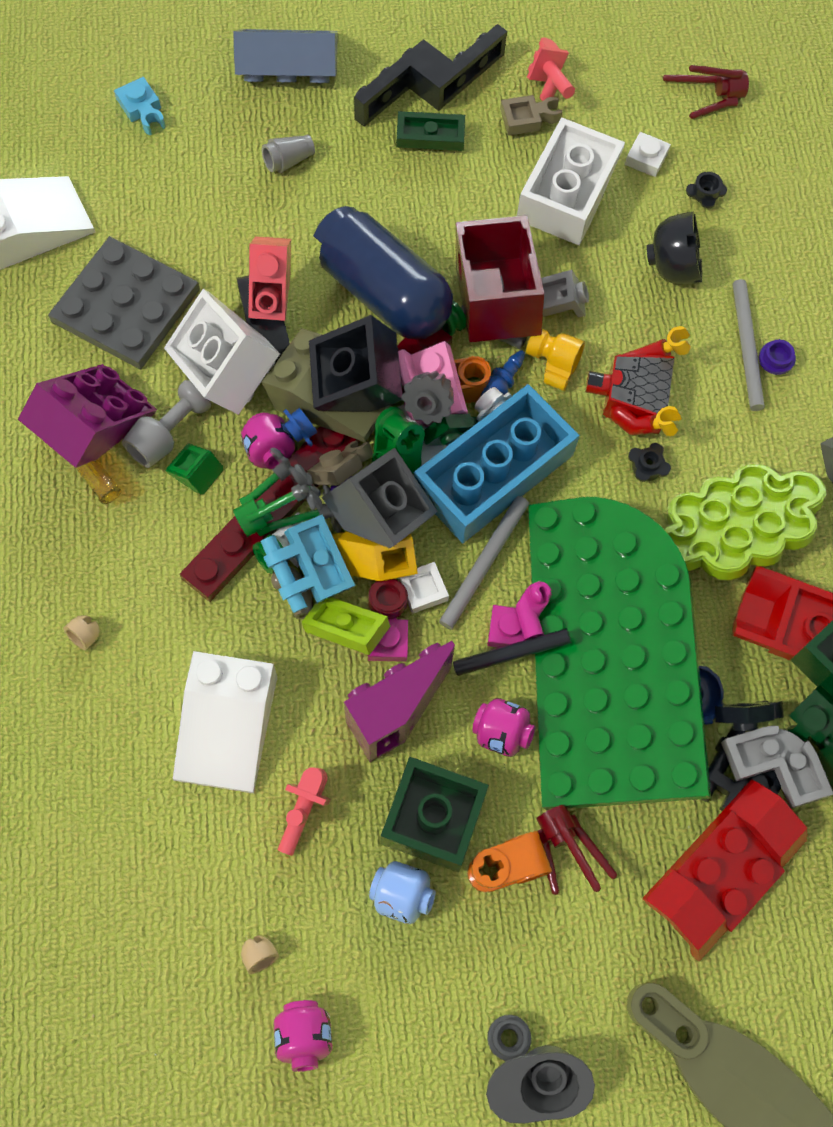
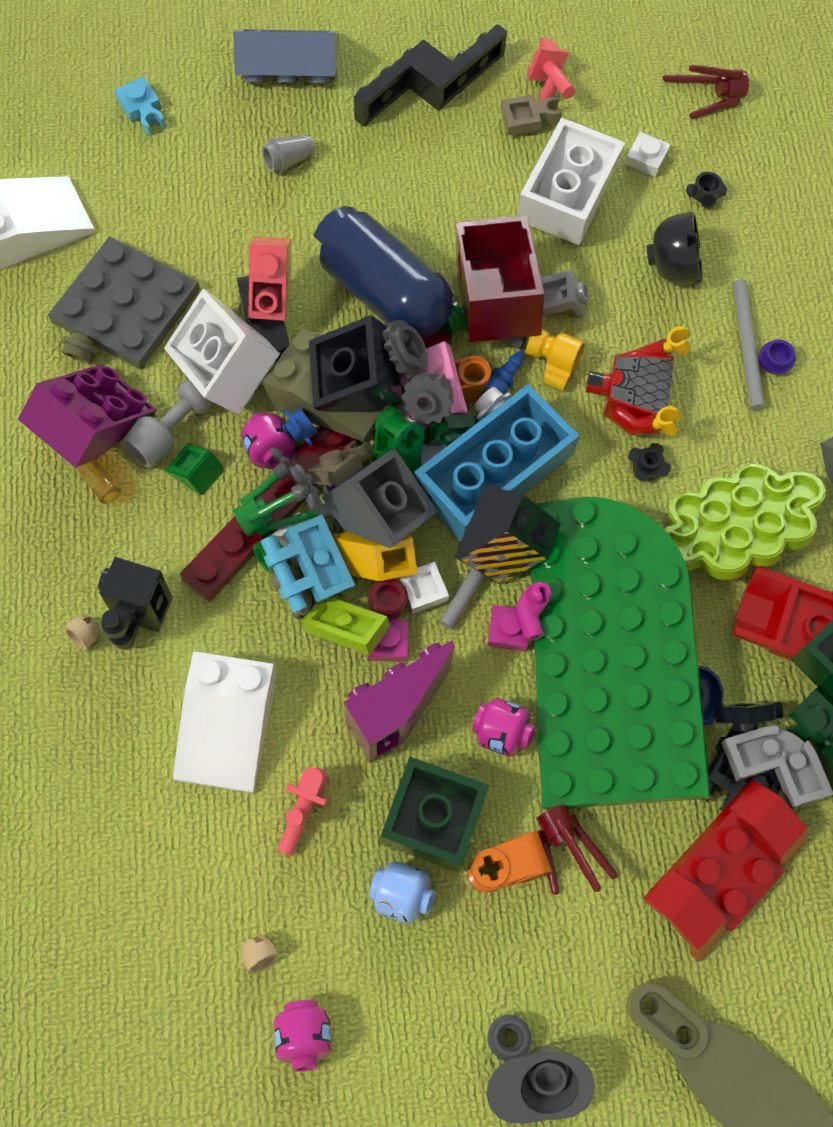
dark green plate [396,111,465,151] -> none
black bar [453,628,572,676] -> none
none -> olive plate [61,332,98,364]
none -> black brick [98,557,173,650]
none -> dark grey gear [383,320,428,380]
none -> black slope [455,485,561,584]

